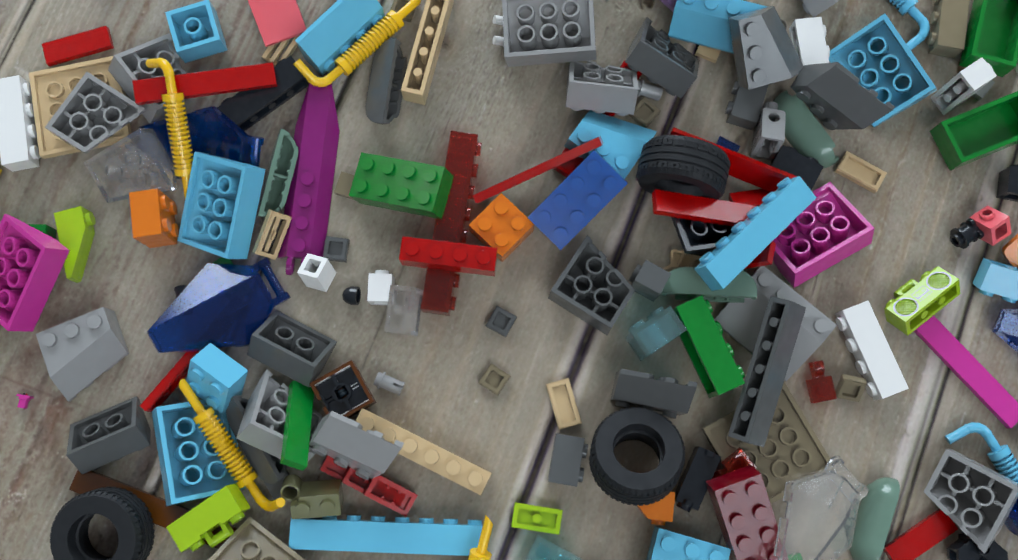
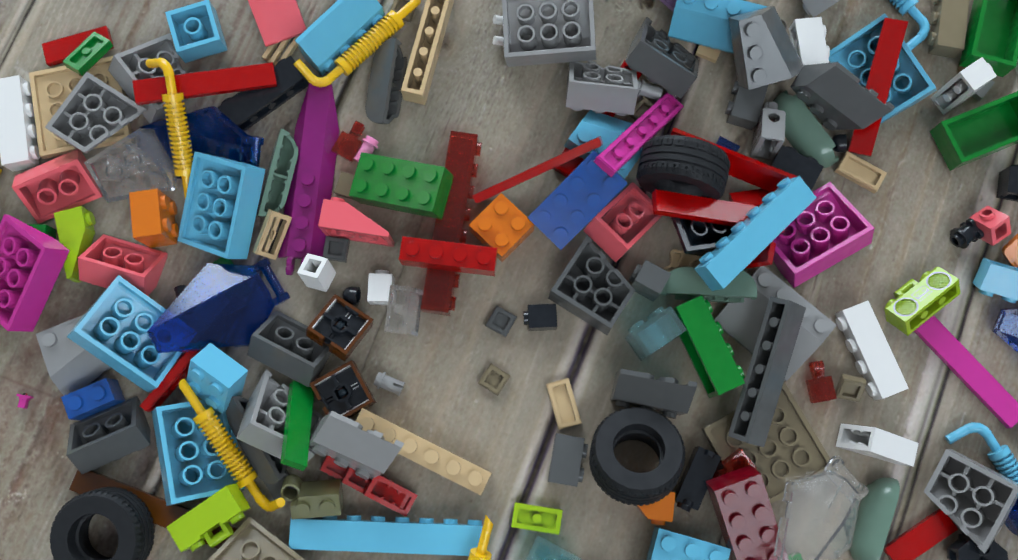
none -> coral slope [12,149,102,224]
none -> blue brick [61,378,125,420]
none -> green plate [62,32,113,76]
none -> medium azure slope [67,275,197,393]
none -> coral slope [78,234,168,296]
none -> piece [306,294,374,362]
none -> coral slope [318,197,395,247]
none -> clear red plate [331,121,365,163]
none -> bright pink pin [353,135,379,162]
none -> black brick [523,304,557,331]
none -> coral slope [583,182,663,262]
none -> dark pink tile [593,93,684,177]
none -> black hinge [831,134,847,152]
none -> white slope [836,423,919,467]
none -> red tile [848,17,909,157]

